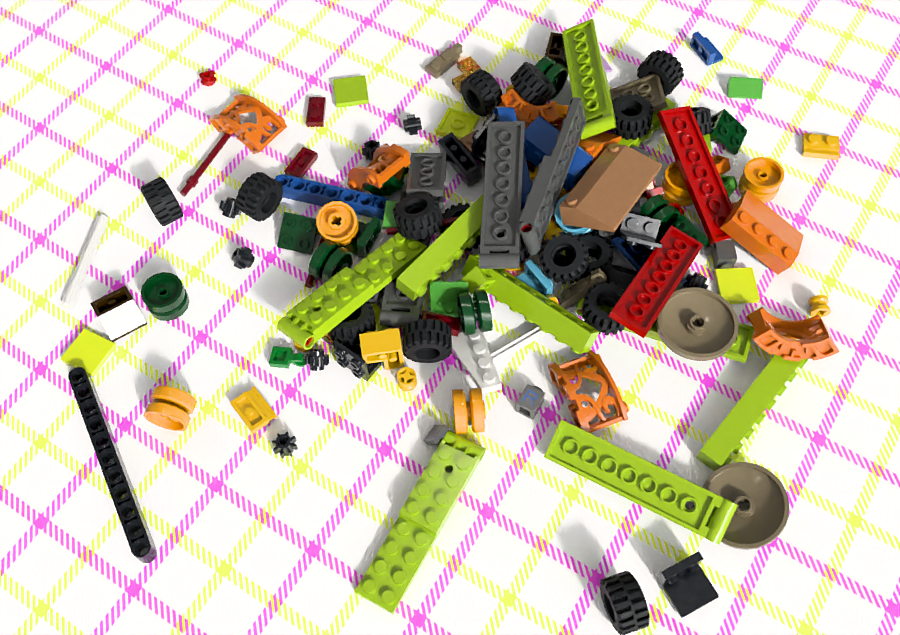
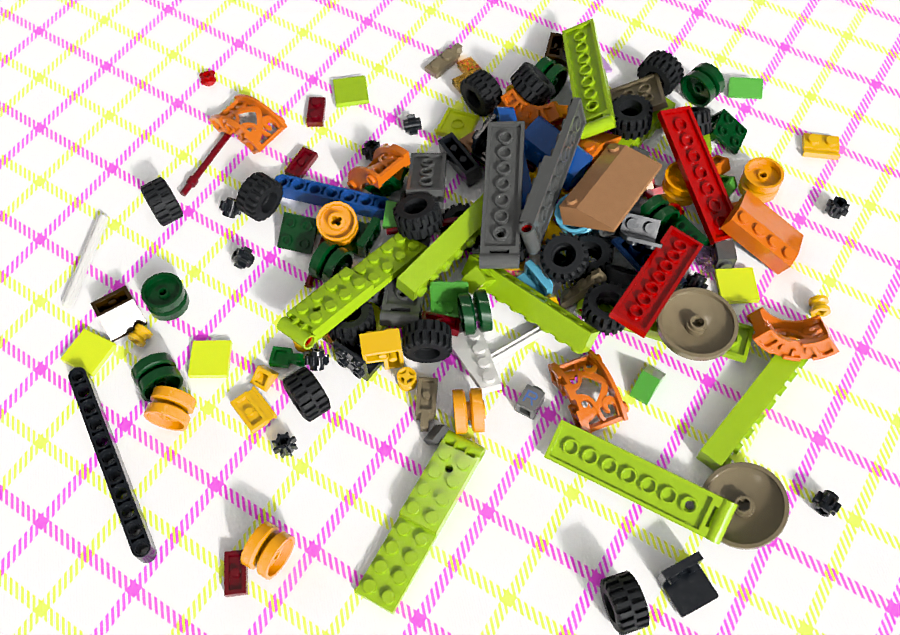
blue panel [690,31,724,66] -> none
none -> yellow wheel [127,324,153,348]
none -> dark green wheel [131,352,184,402]
none -> neon yellow tile [188,340,233,378]
none -> dark red plate [224,549,248,598]
none -> light orange wheel [240,521,295,580]
none -> yellow slope [250,365,279,392]
none -> black tyre [283,366,331,422]
none -> dark tan hinge [415,377,438,432]
none -> bright green slope [629,364,666,405]
none -> dark green wheel [680,62,725,107]
none -> clear purple plate [695,246,717,278]
none -> black gear [811,490,842,517]
none -> black gear [825,196,850,219]

